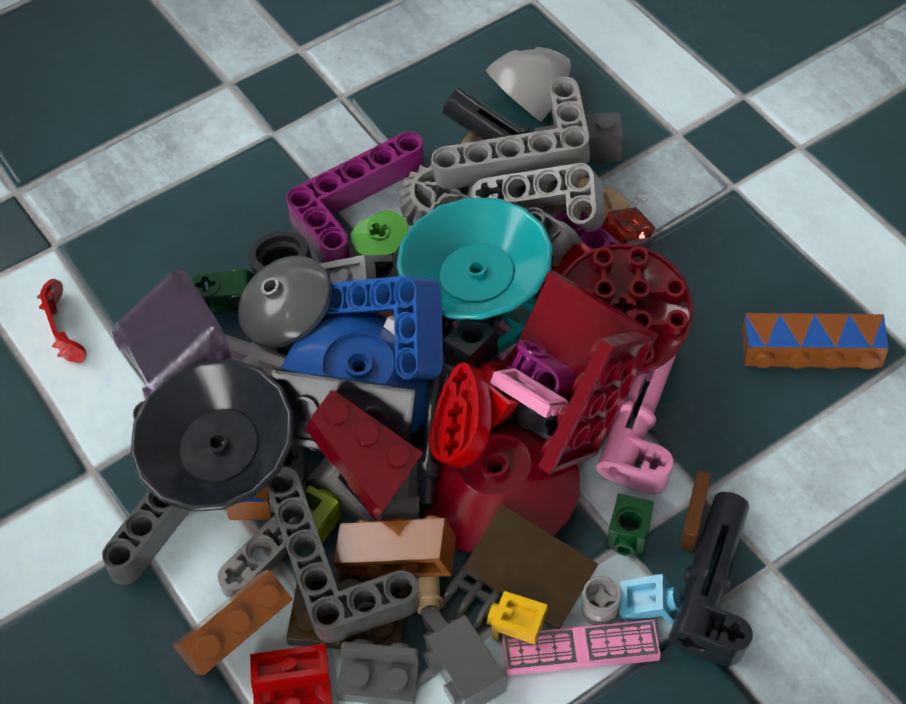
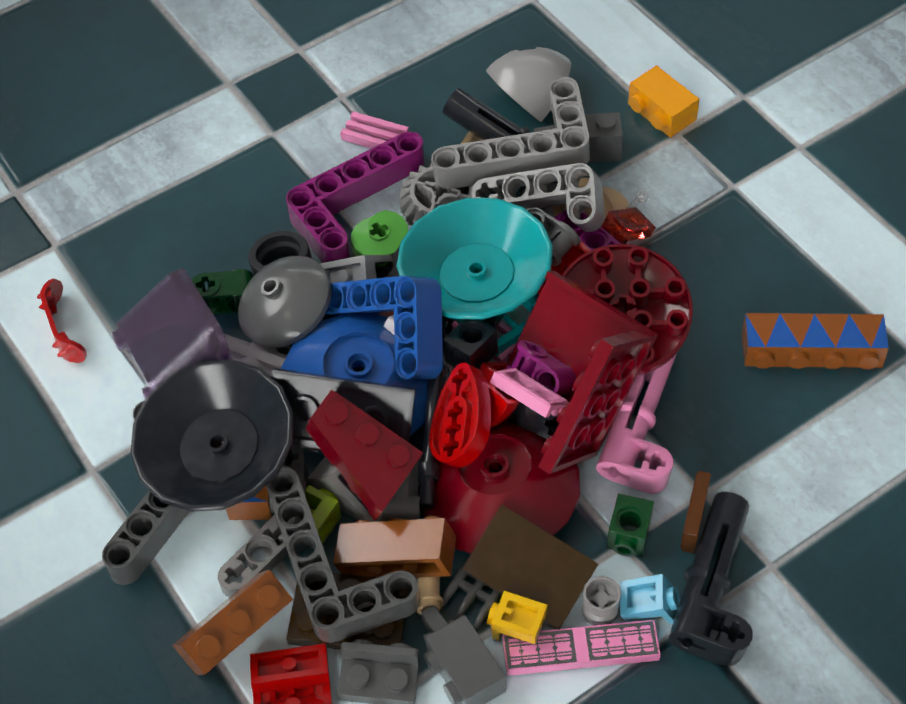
none -> bright pink tile [340,111,409,148]
none -> light orange piece [628,65,699,138]

